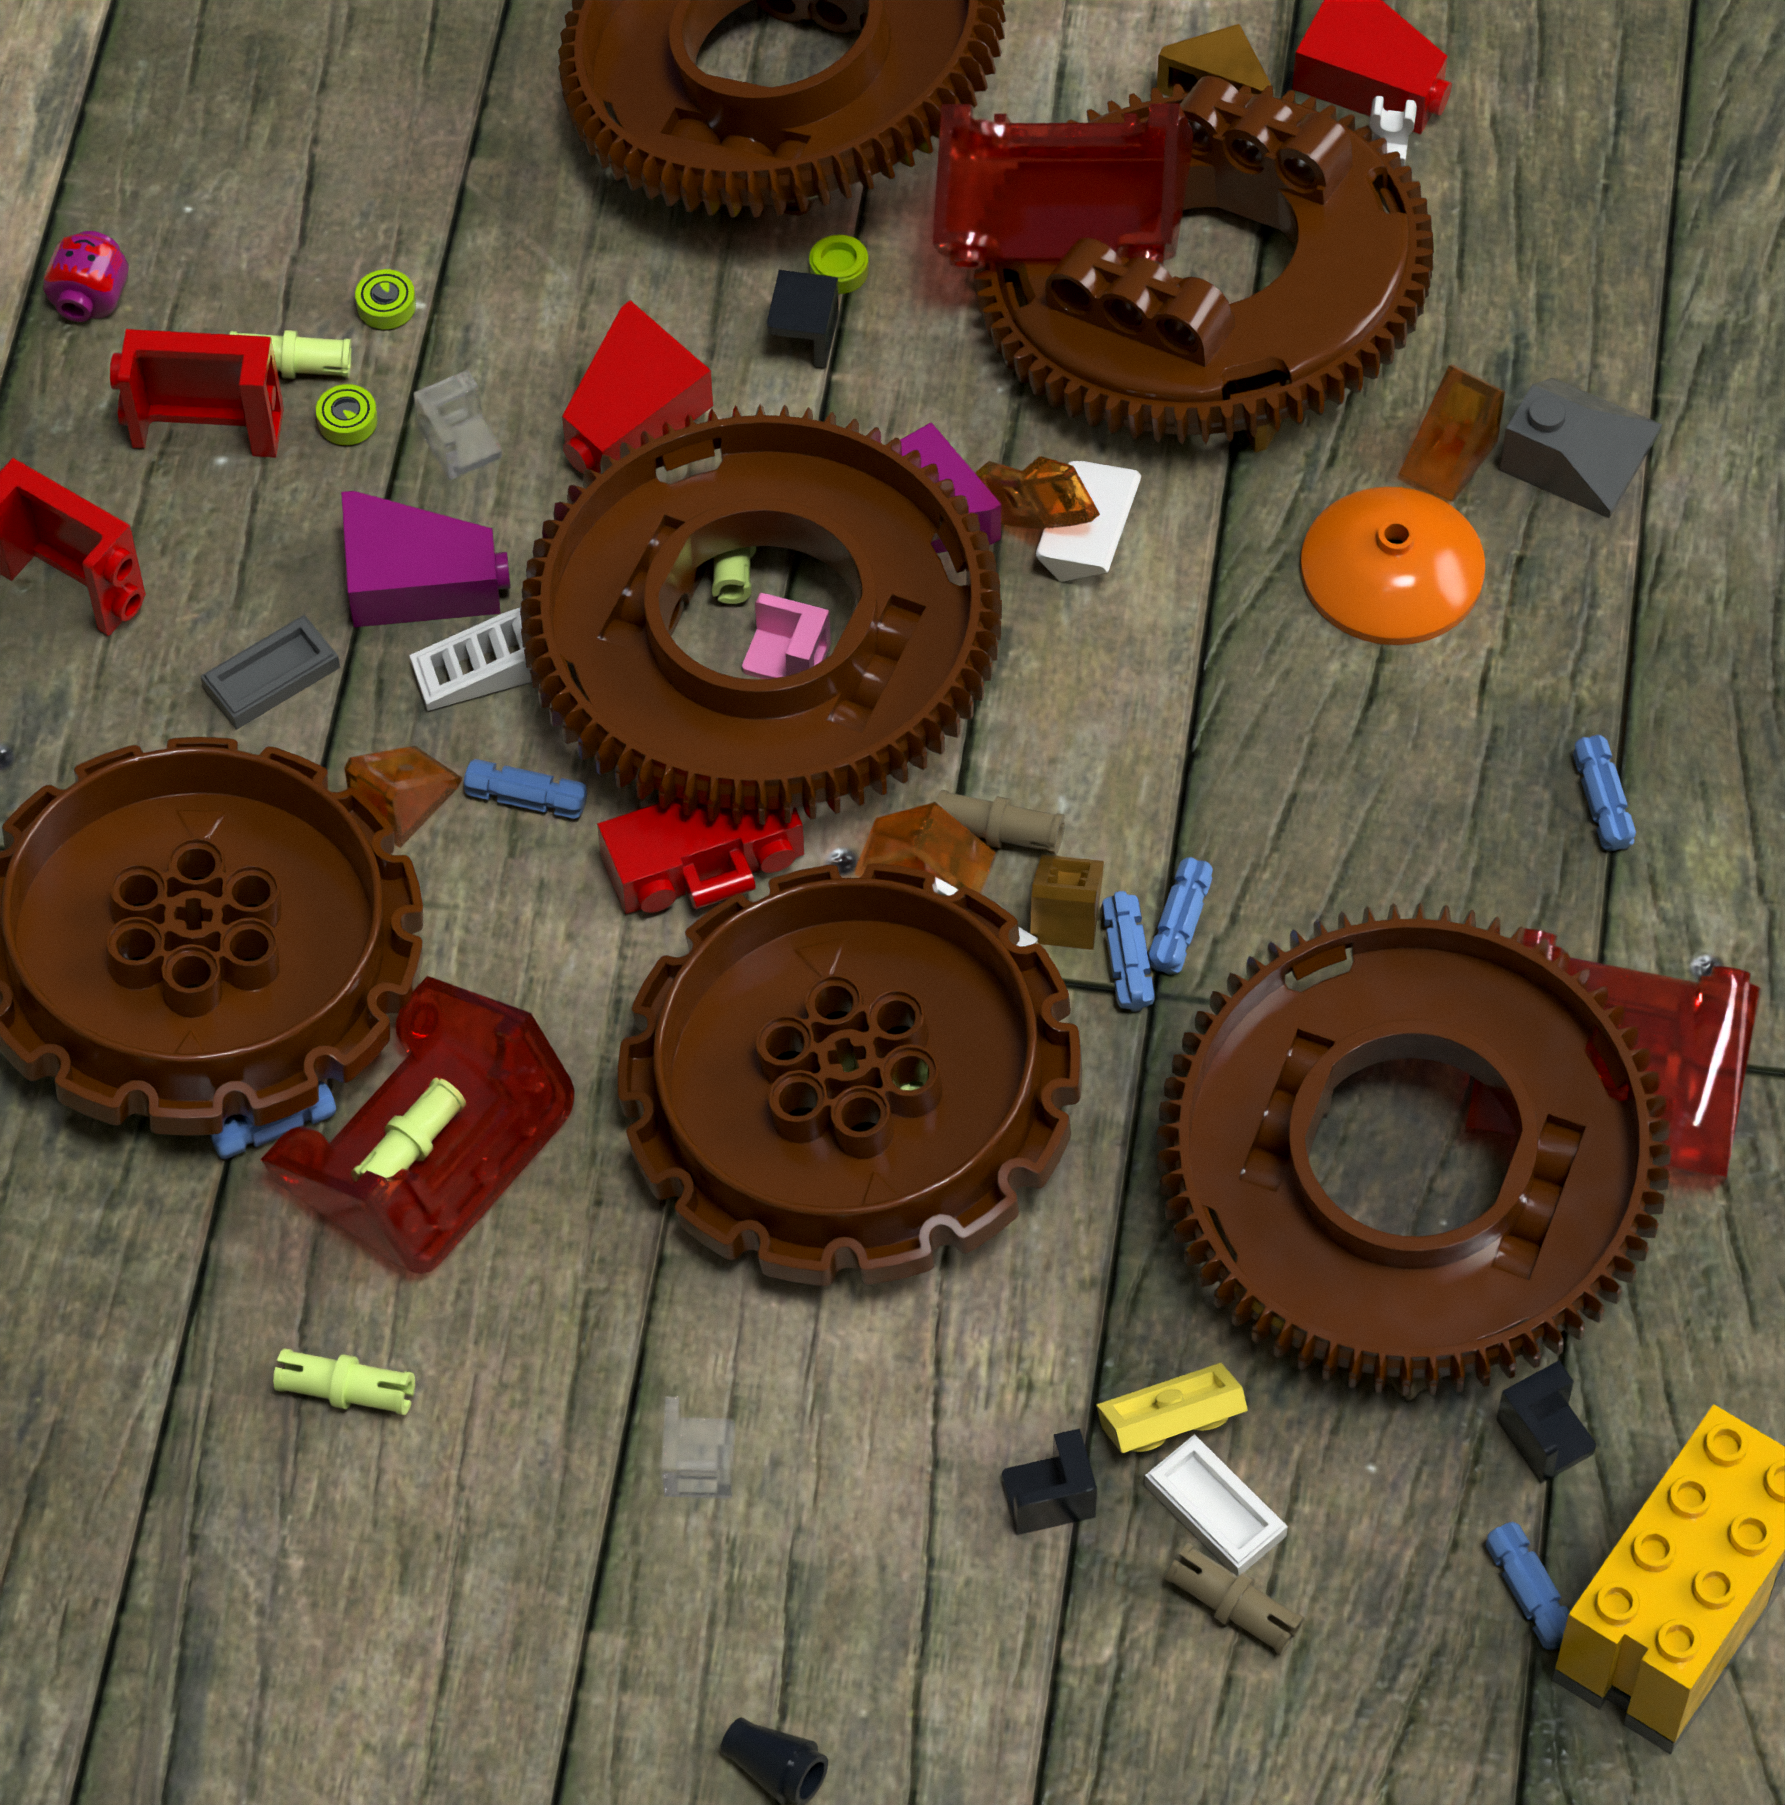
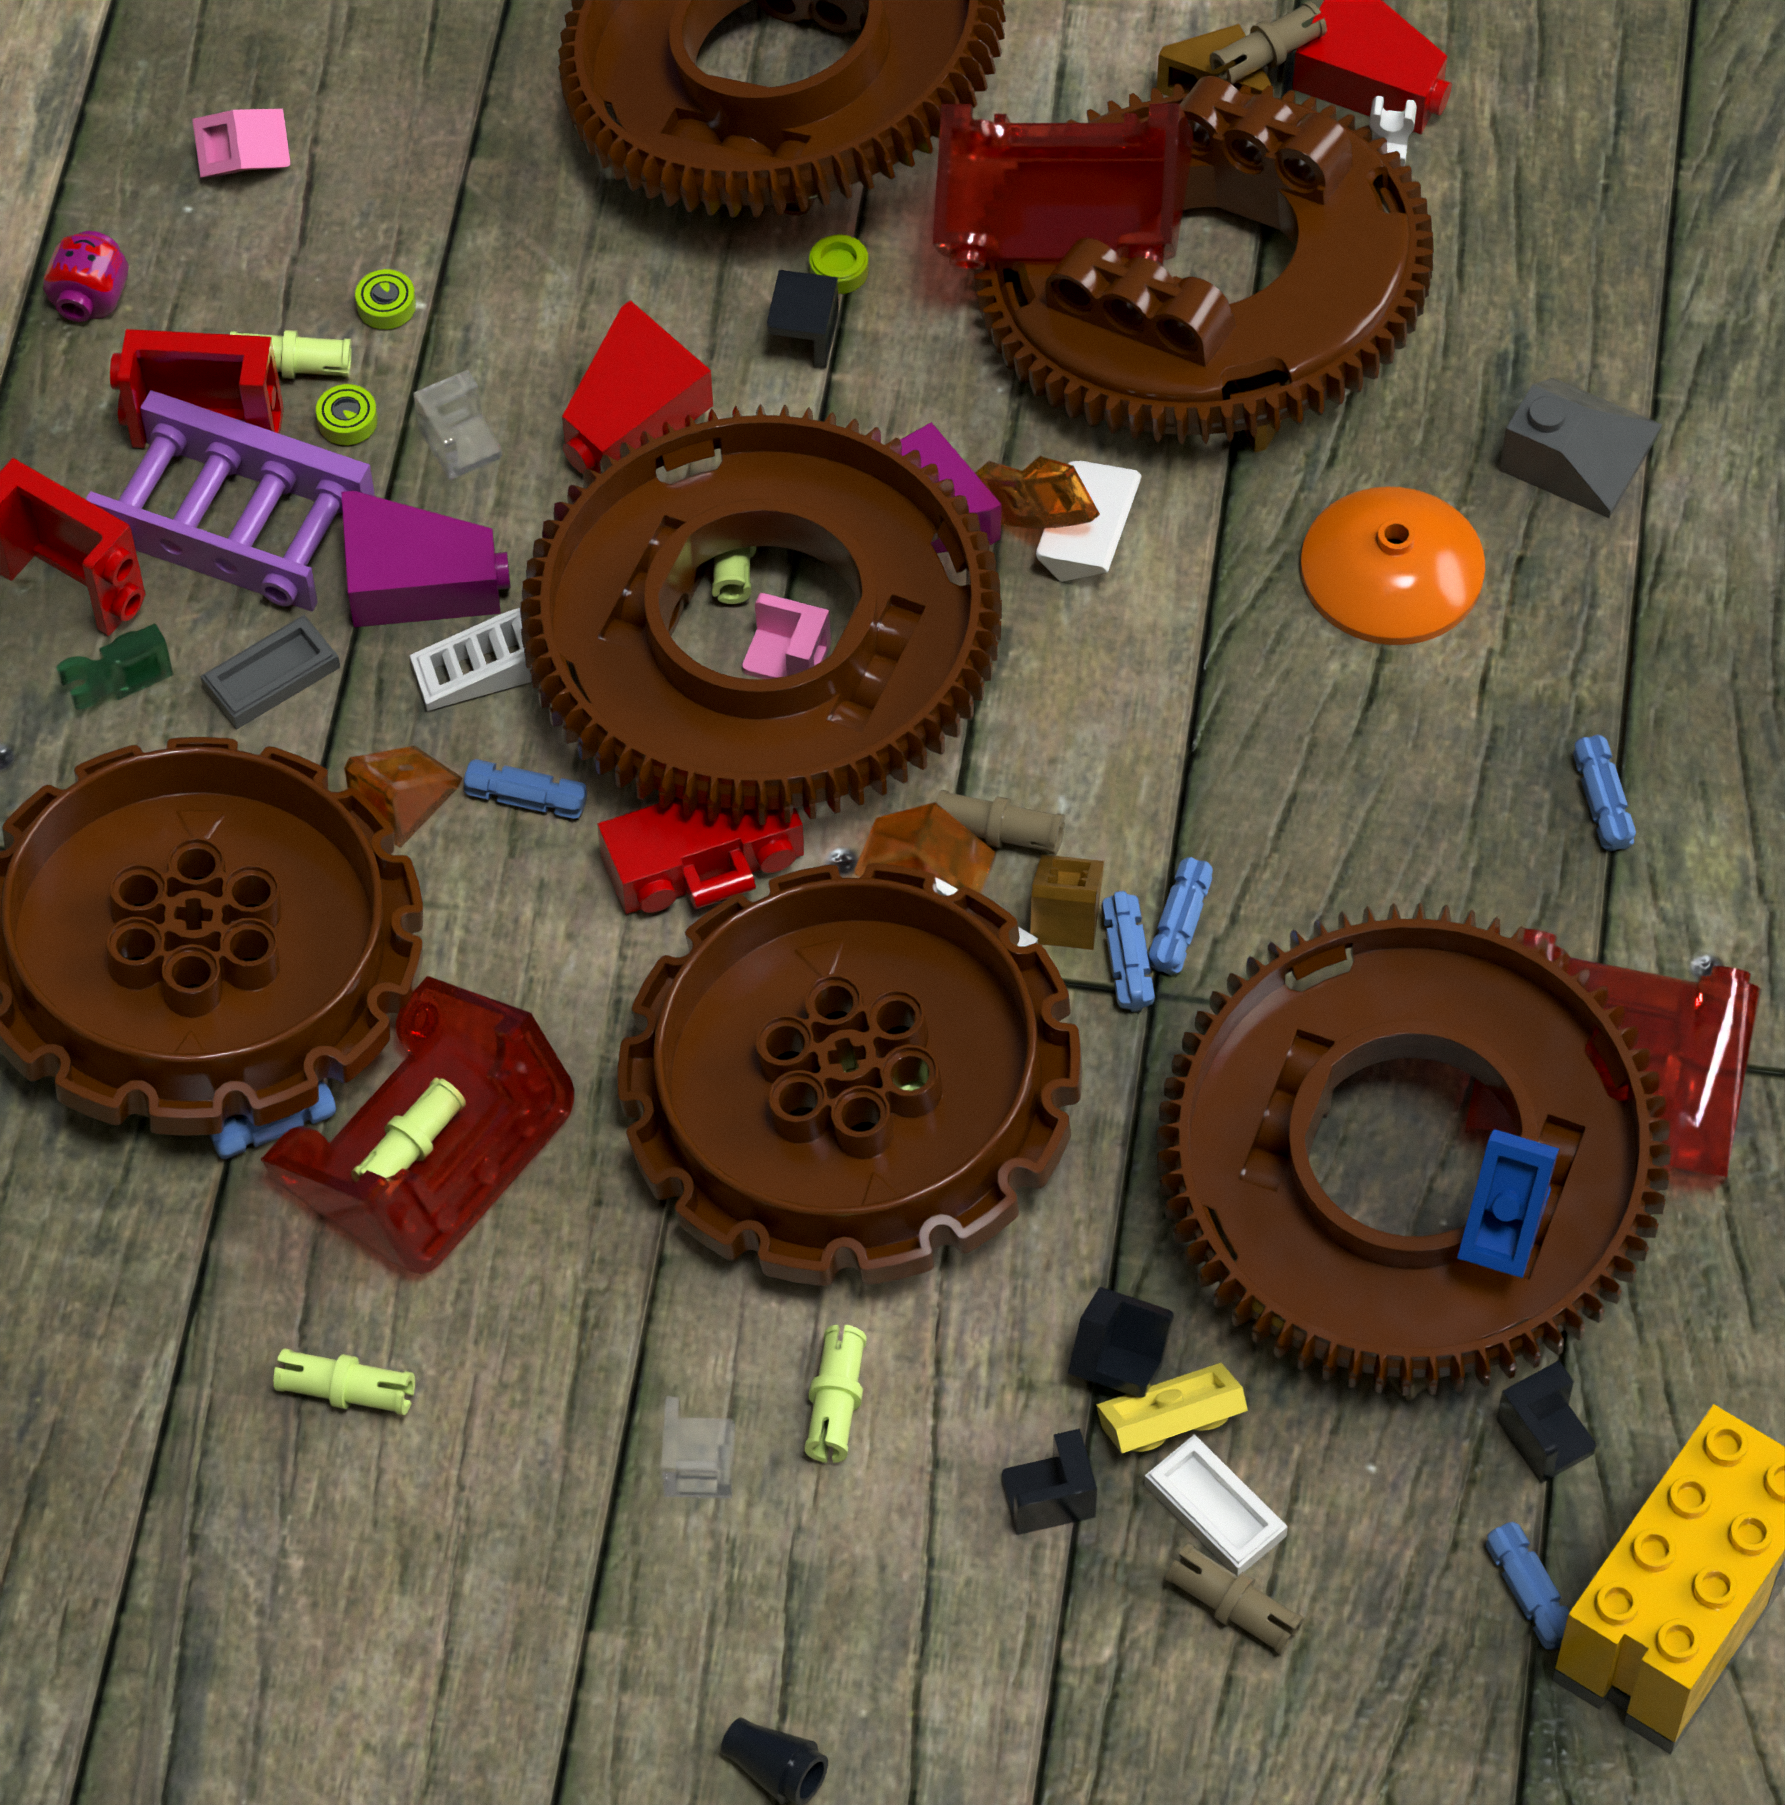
clear orange slope [1399,365,1505,502] -> none
none -> clear green plate [56,623,174,709]
none -> medium lavender fence [86,390,375,612]
none -> bright pink panel [192,109,290,177]
none -> yellowish green pin [805,1325,867,1463]
none -> black panel [1068,1286,1174,1397]
none -> dark tan pin [1209,2,1327,85]
none -> blue slope [1457,1129,1559,1278]

